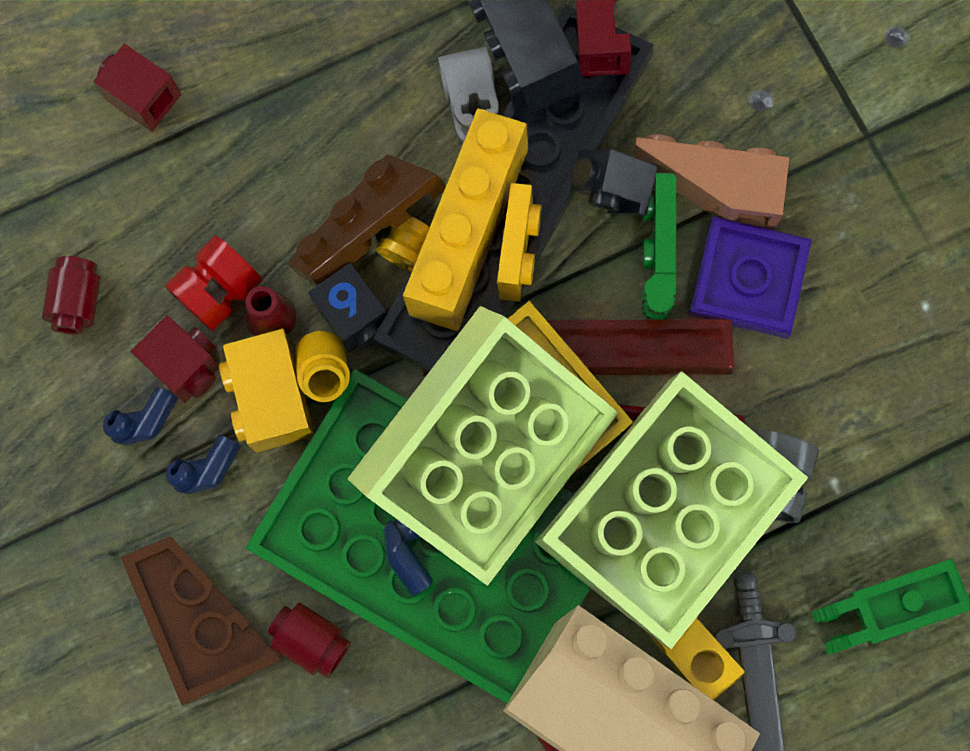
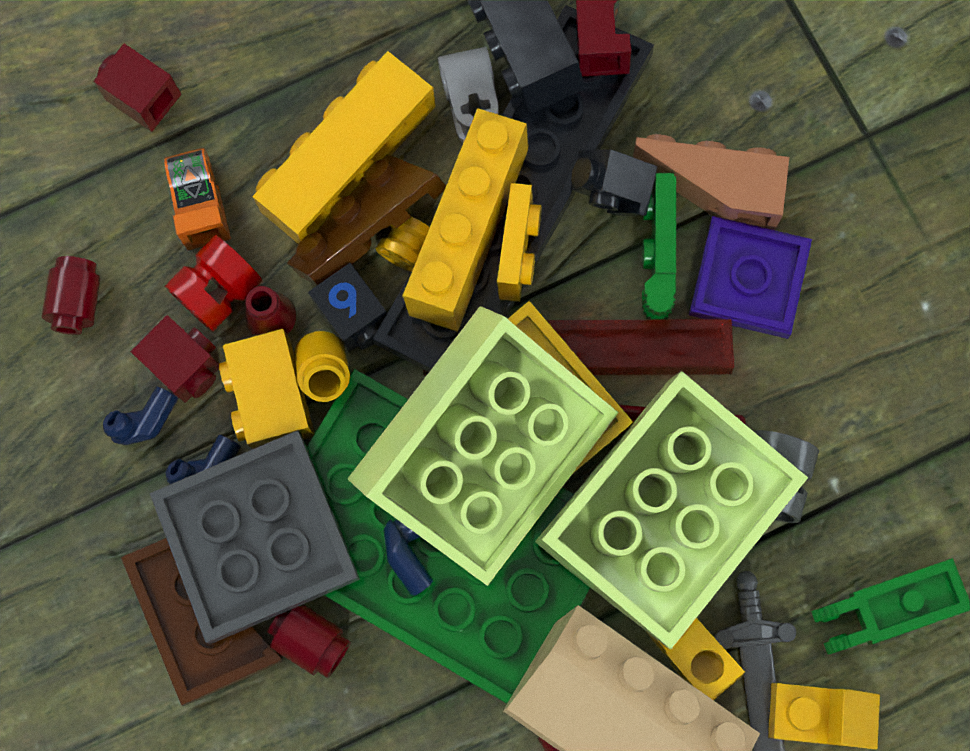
none -> dark grey plate [150,430,360,644]
none -> leg [164,148,231,250]
none -> yellow brick [252,51,436,244]
none -> yellow slope [768,683,880,749]

